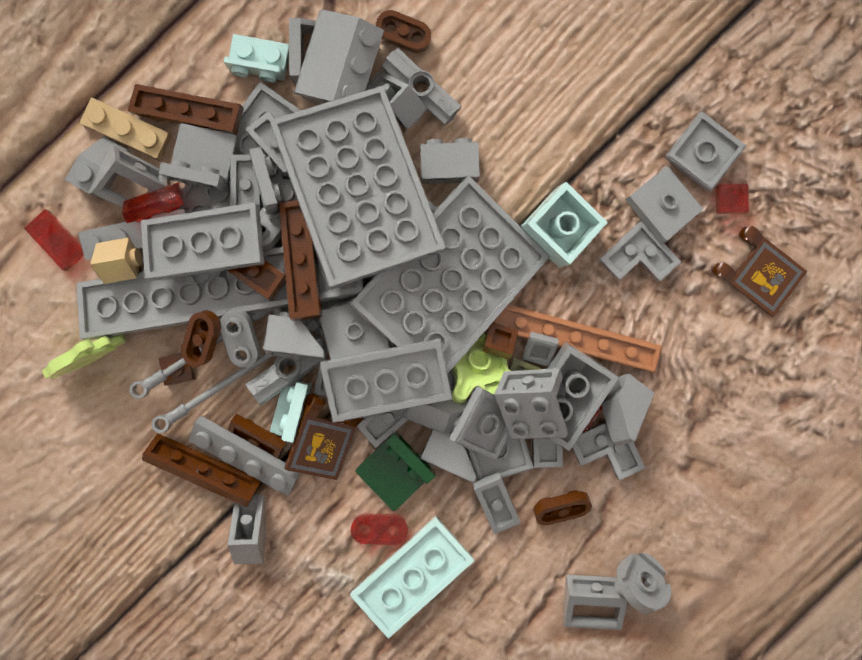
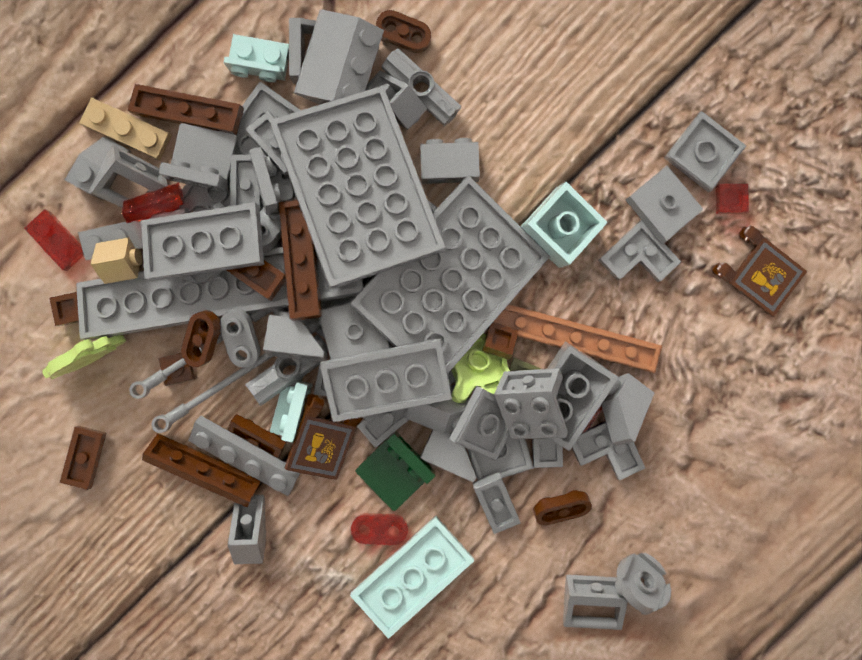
light grey tile [522,331,559,366] -> none
none -> reddish brown plate [49,292,79,326]
none -> reddish brown plate [60,426,107,490]

